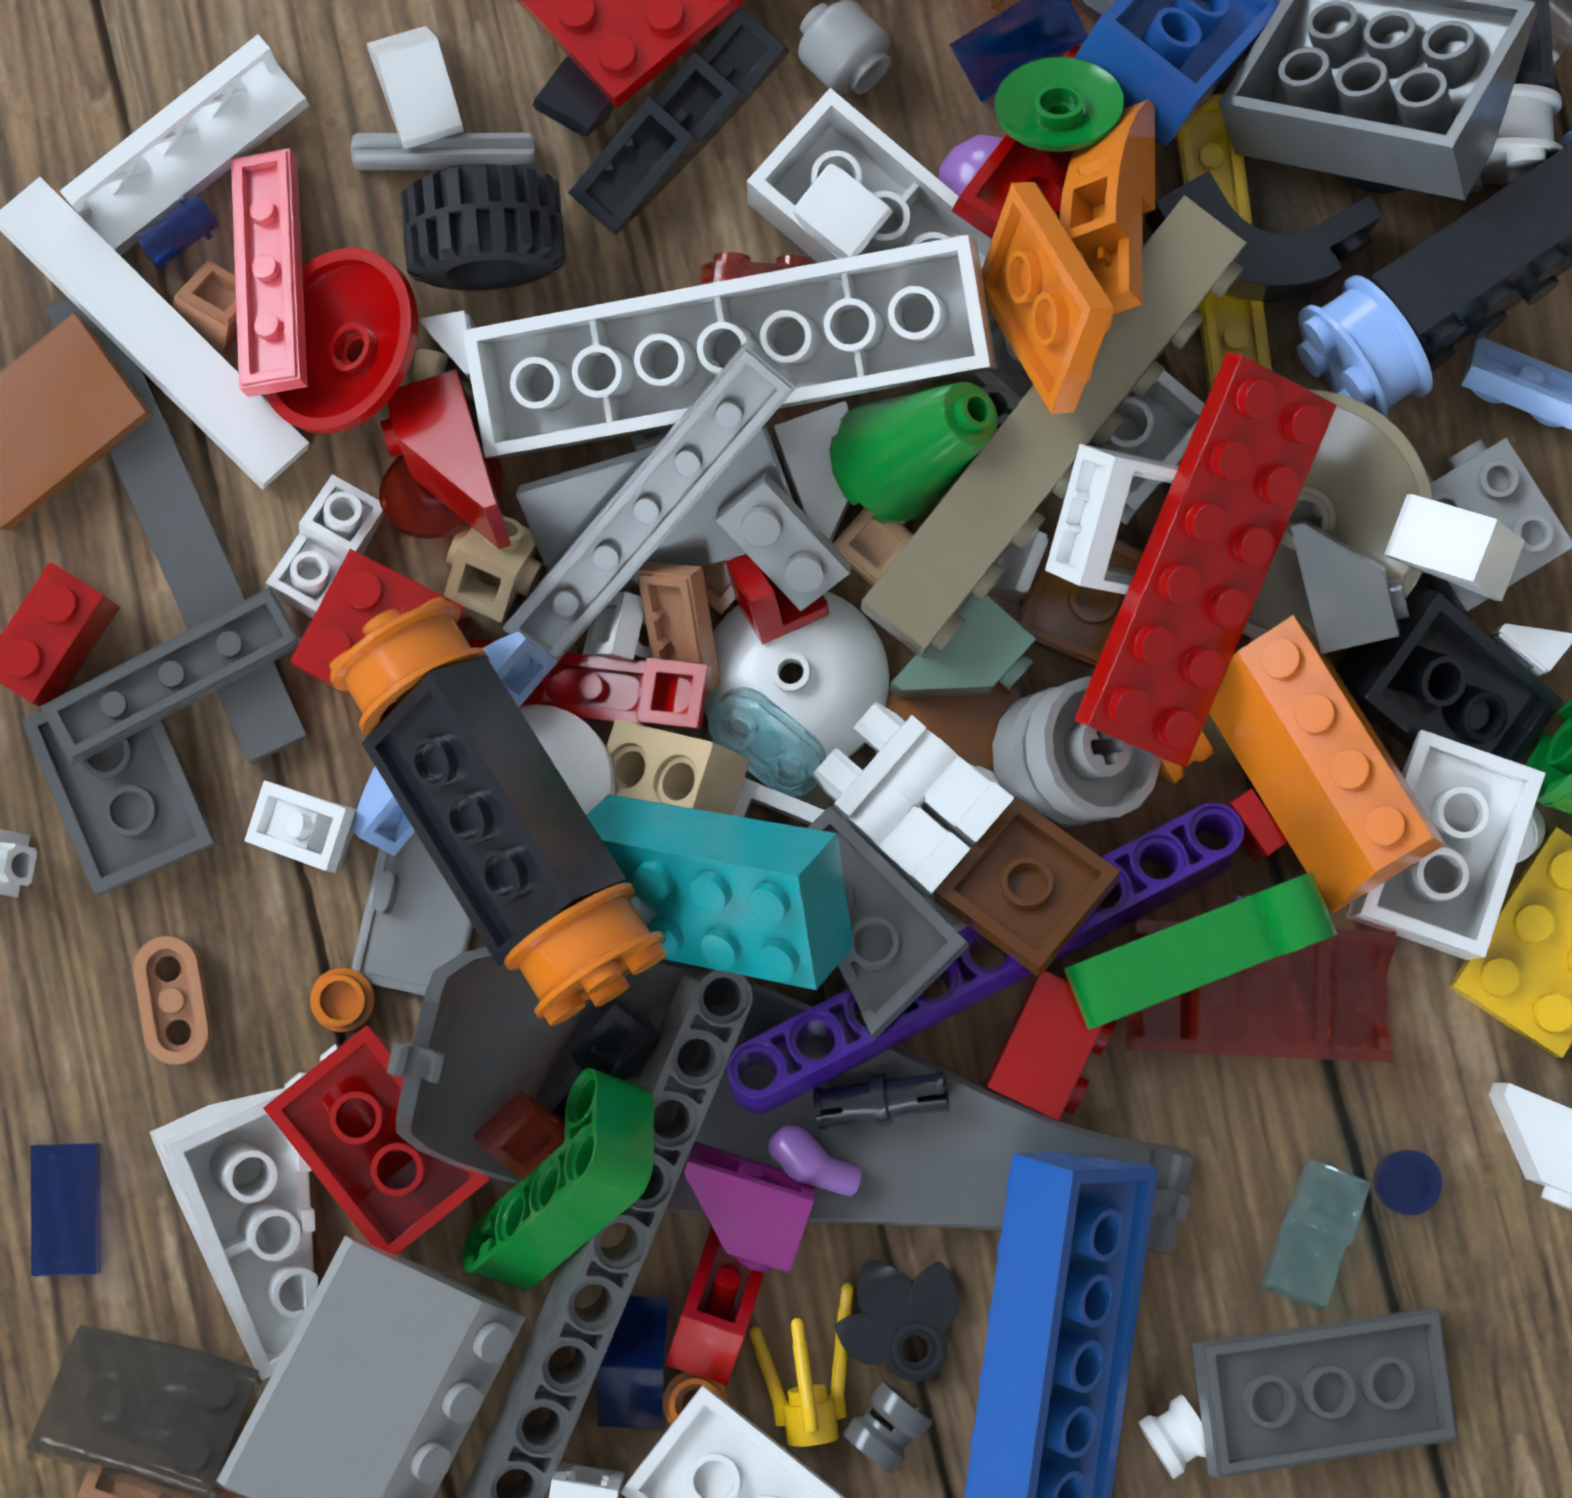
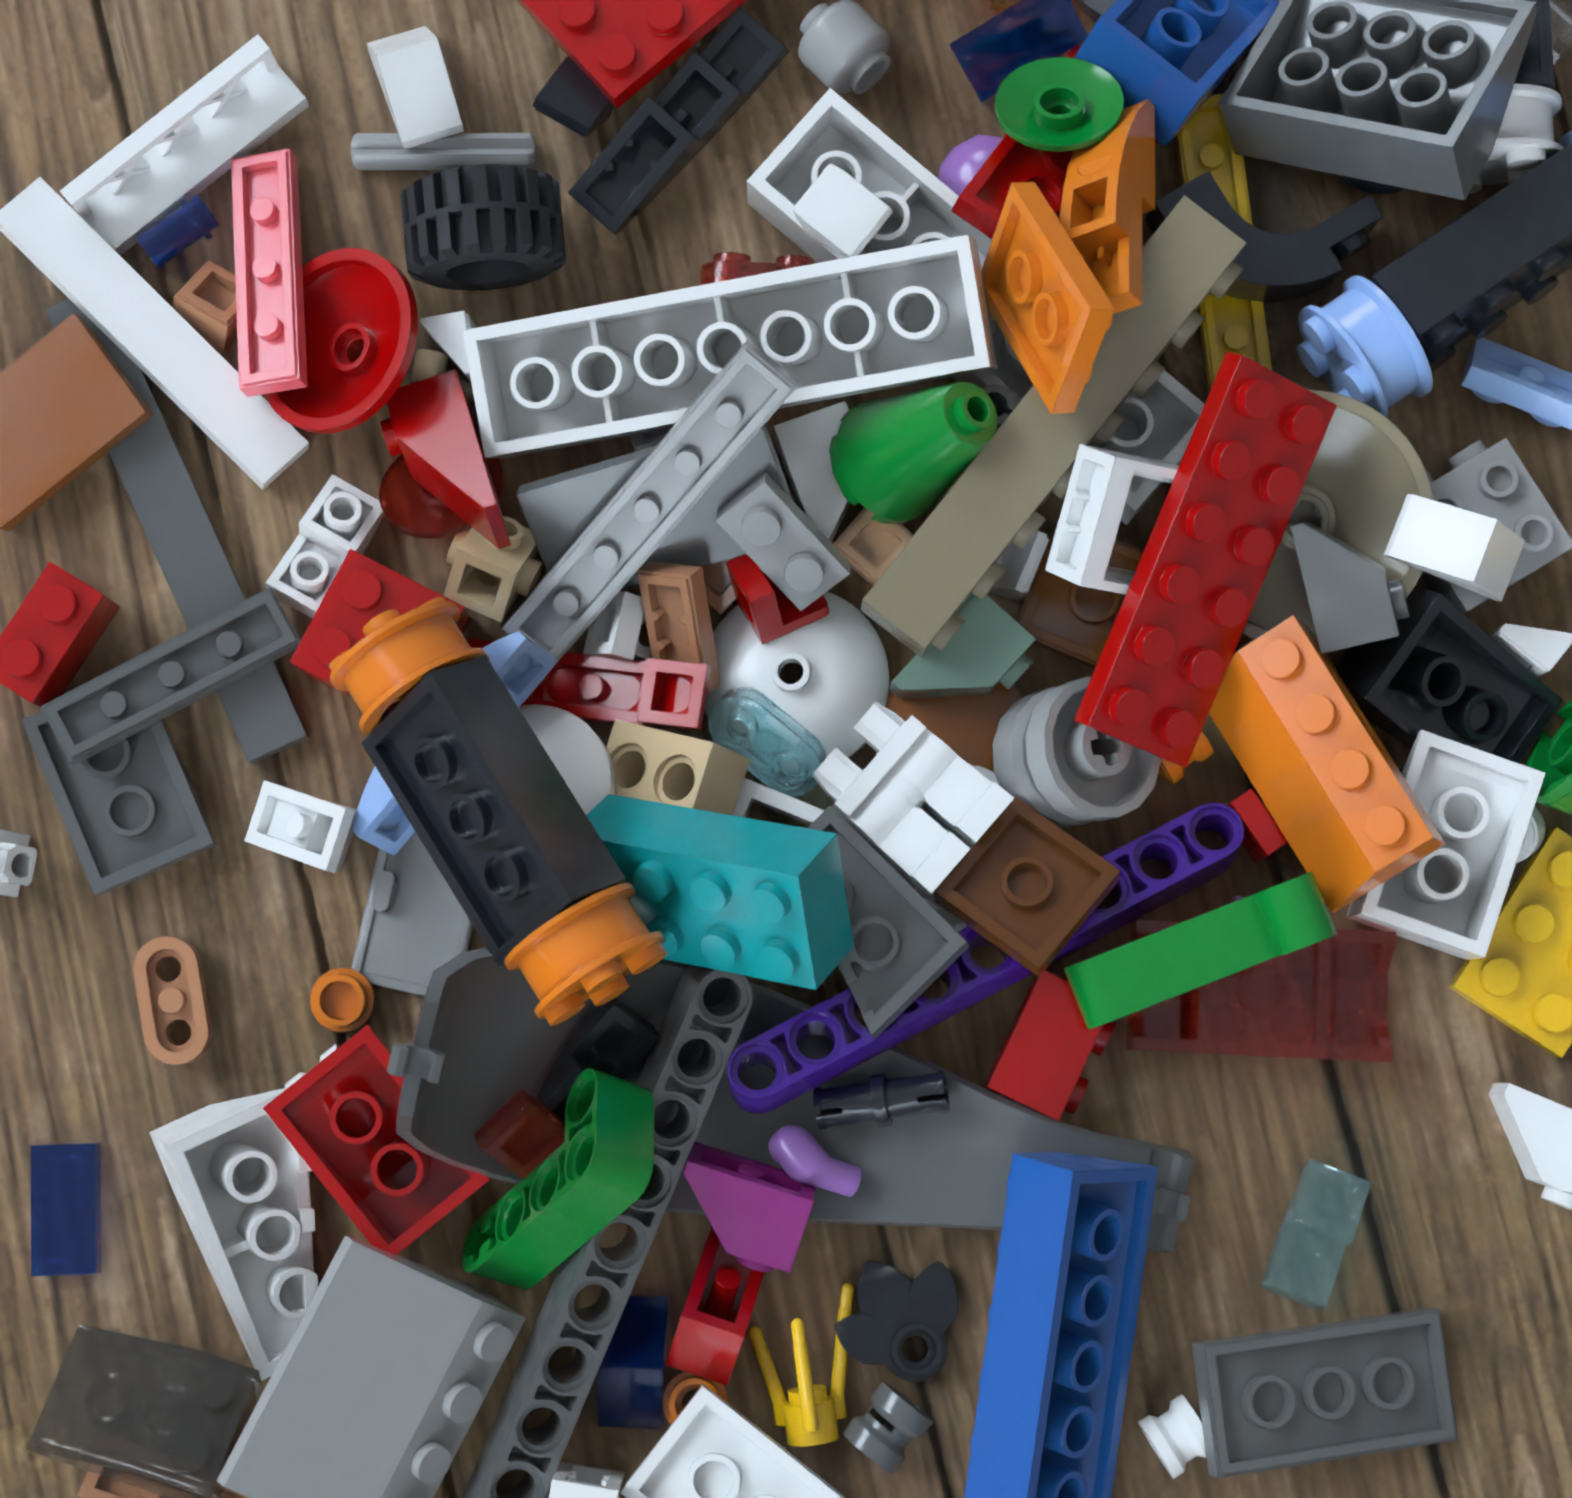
clear blue tile [1373,1150,1442,1215] -> none

